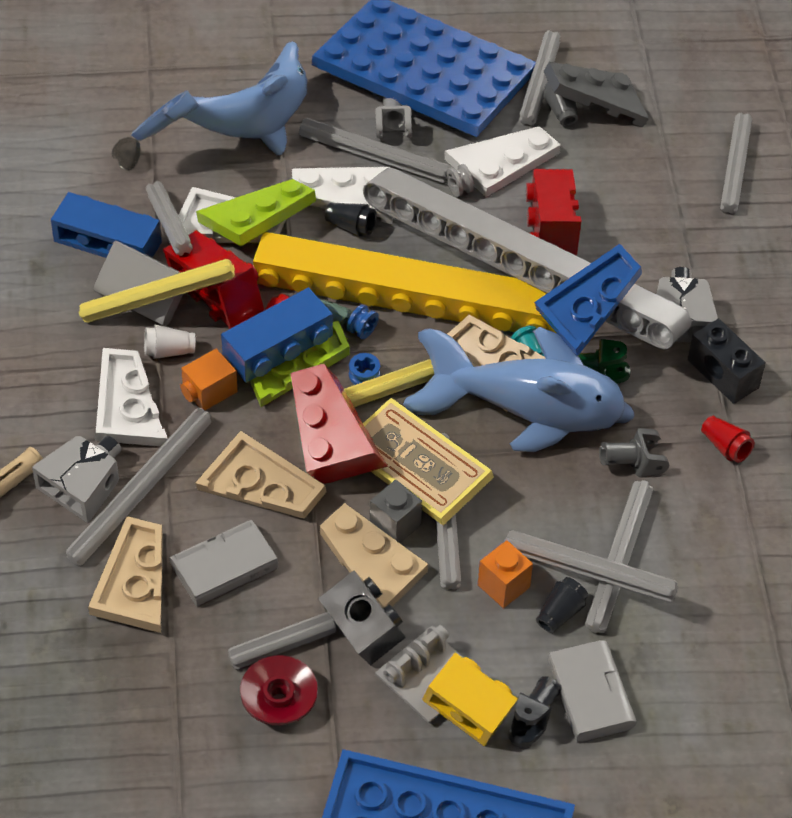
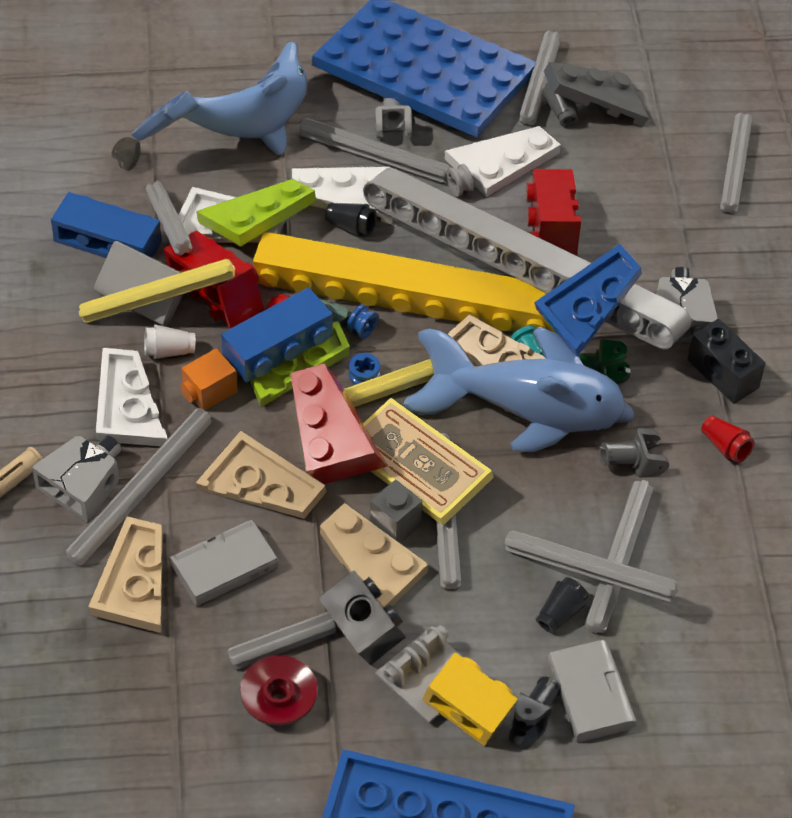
orange brick [478,540,533,609] -> none

